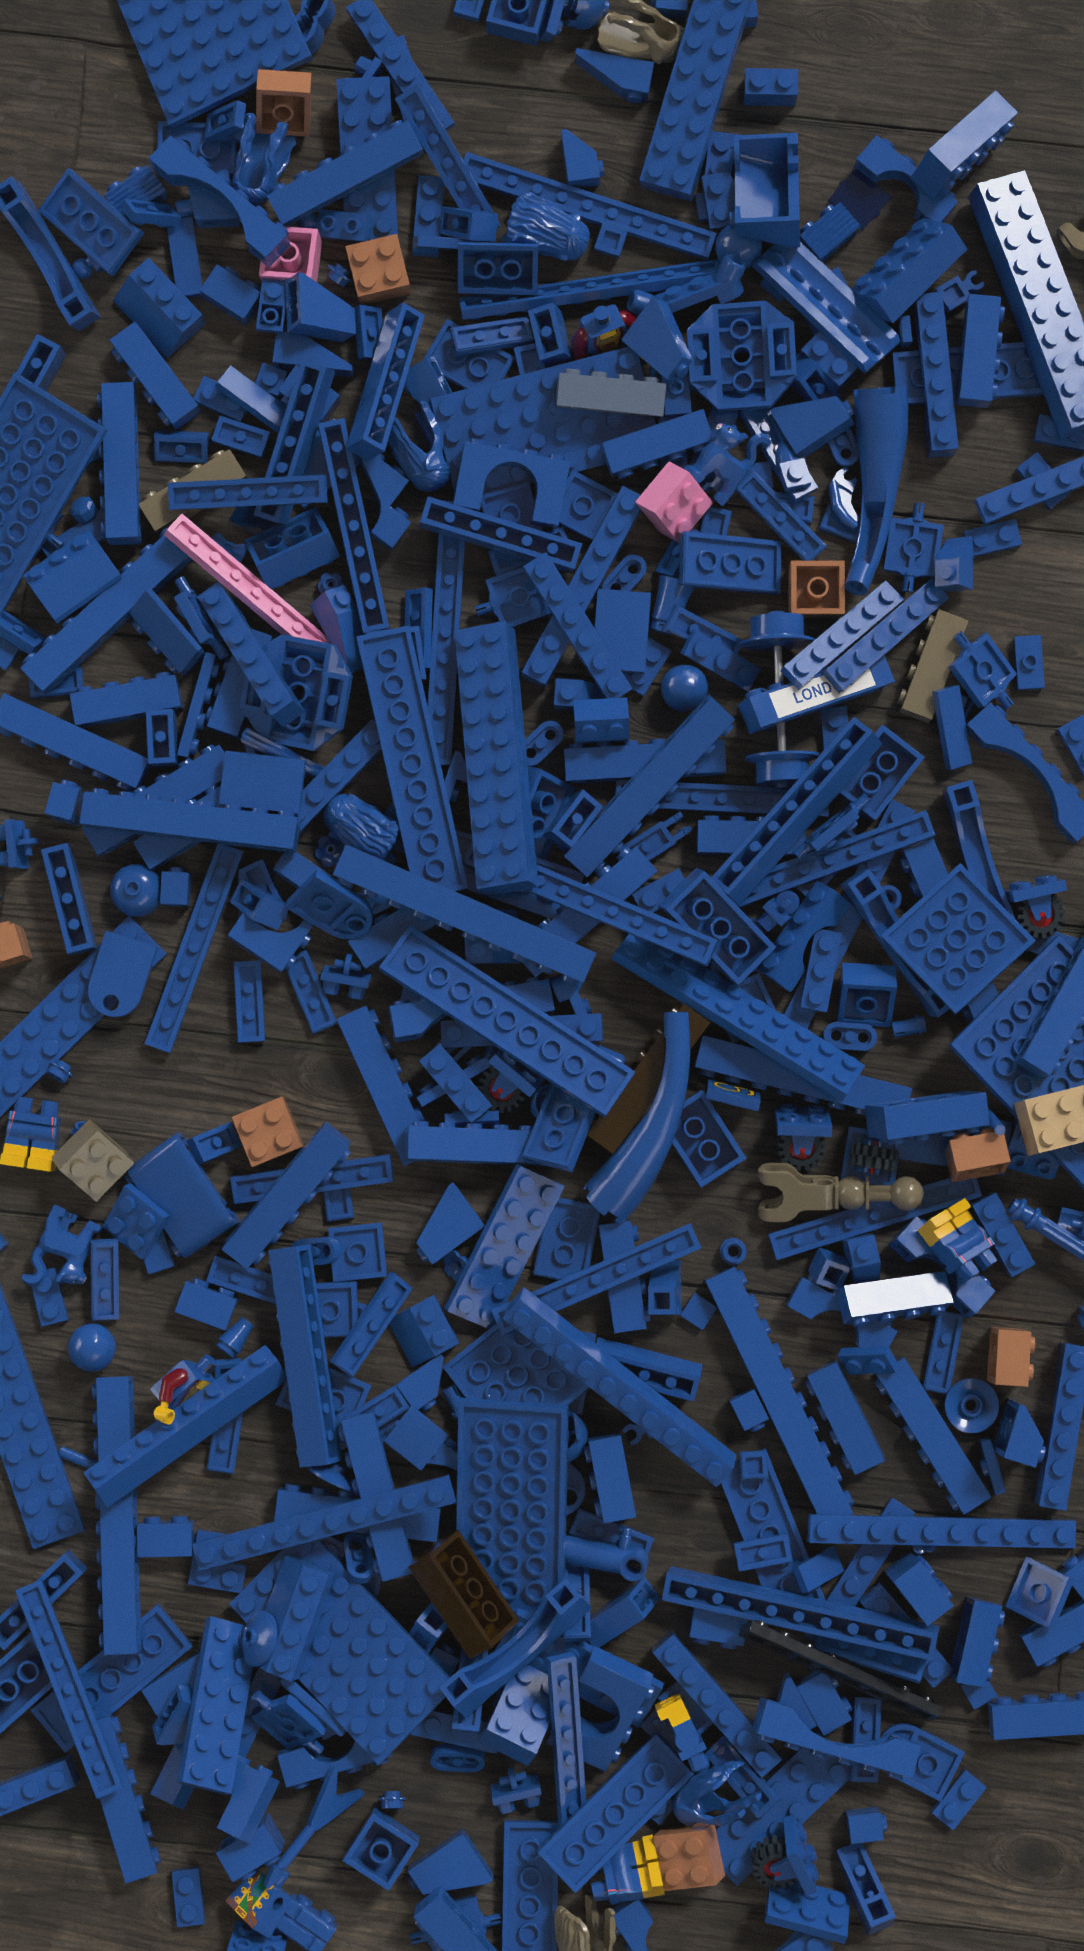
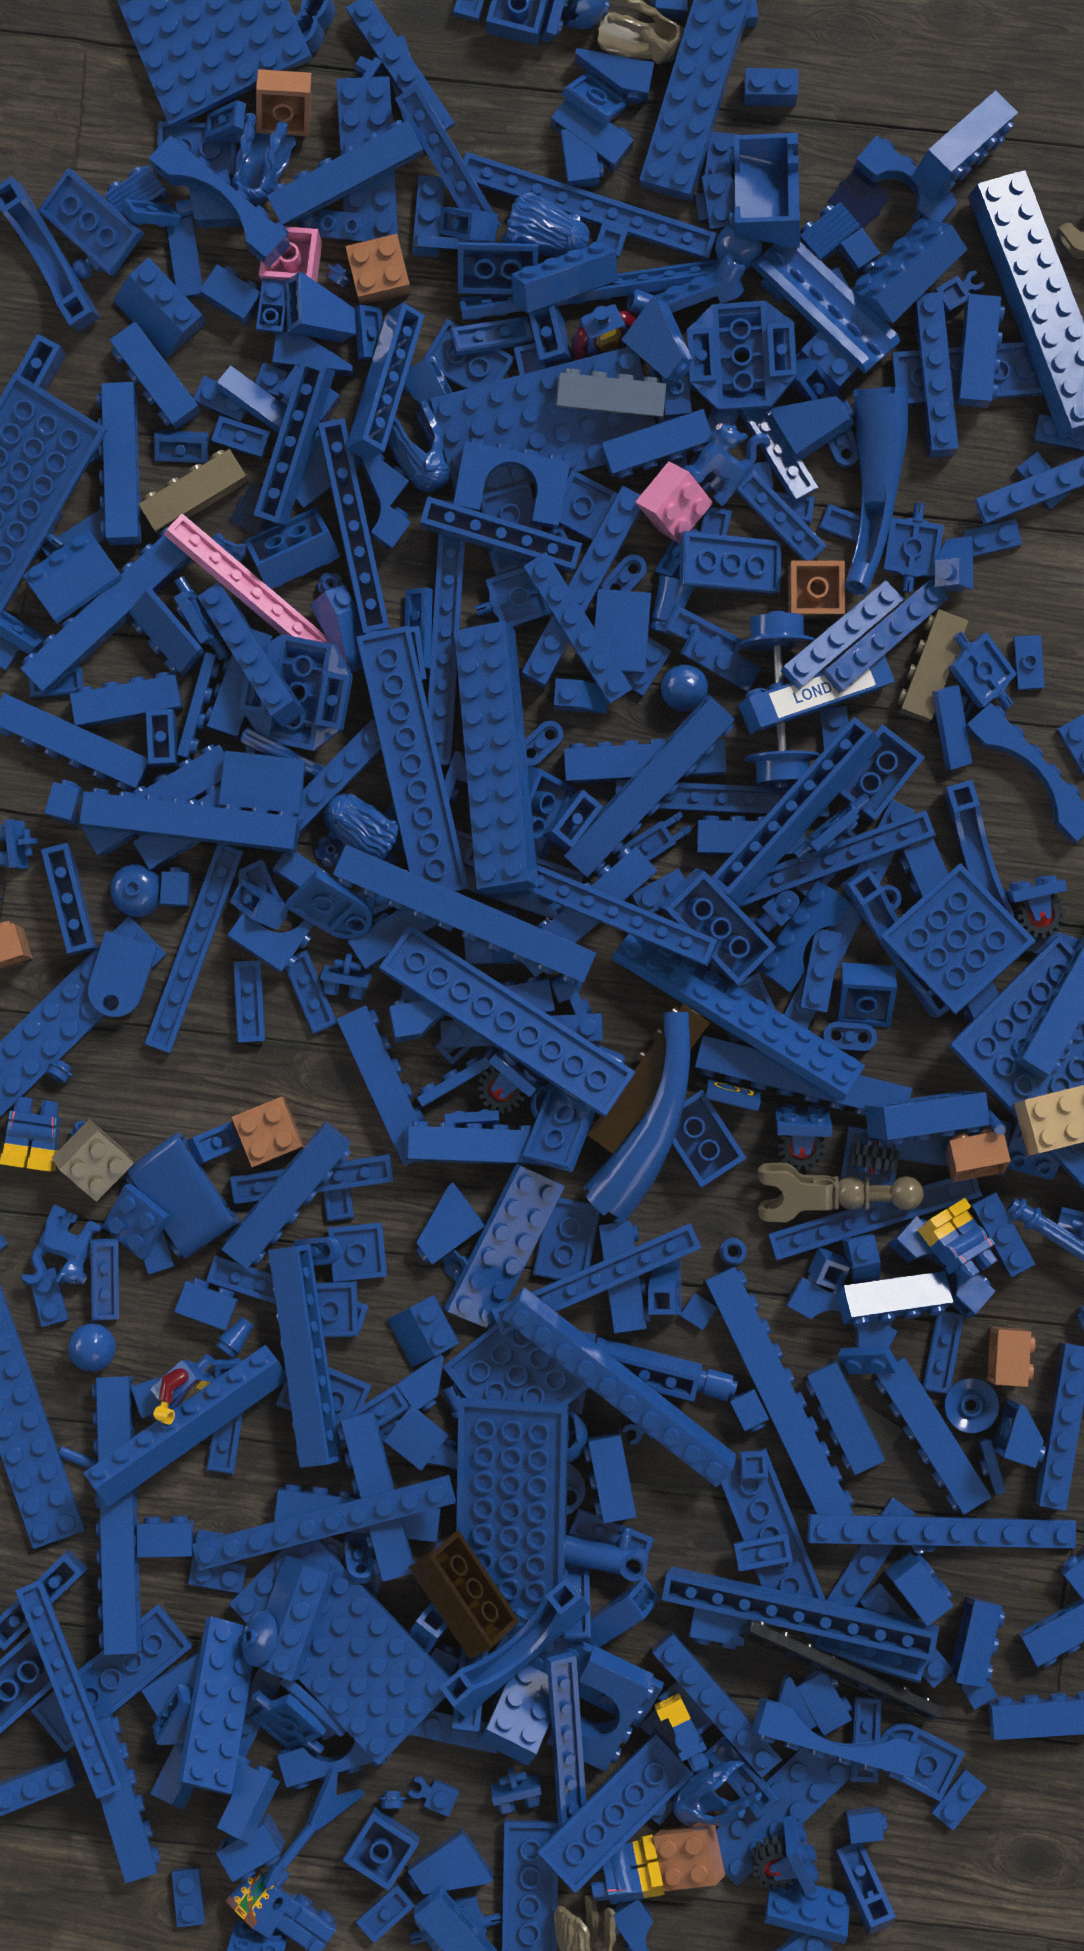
blue tile [69,496,97,522] -> none
blue plate [168,475,327,510] -> none
blue dish [308,1462,354,1492] -> none
blue tile [330,1272,413,1378] -> none
blue plate [419,1044,492,1123] -> none
blue plate [430,1744,485,1772] -> none
blue slope [573,698,629,744] -> none
plate [776,440,812,492] -> none
blue tile [792,1546,844,1593] -> none
blue piece [828,466,859,530] -> none
blue pin [891,1015,927,1039] -> none
blue tile [896,315,912,349] -> none
blue plate [1005,1557,1074,1630] -> none
none -> blue brick [131,1377,161,1421]
none -> blue plate [356,1883,415,1943]
none -> blue plate [408,1775,460,1817]
none -> blue brick [511,242,618,313]
none -> blue brick [551,99,633,173]
none -> blue tile [561,71,629,126]
none -> blue brick [697,1369,738,1401]
none -> blue brick [838,228,880,276]

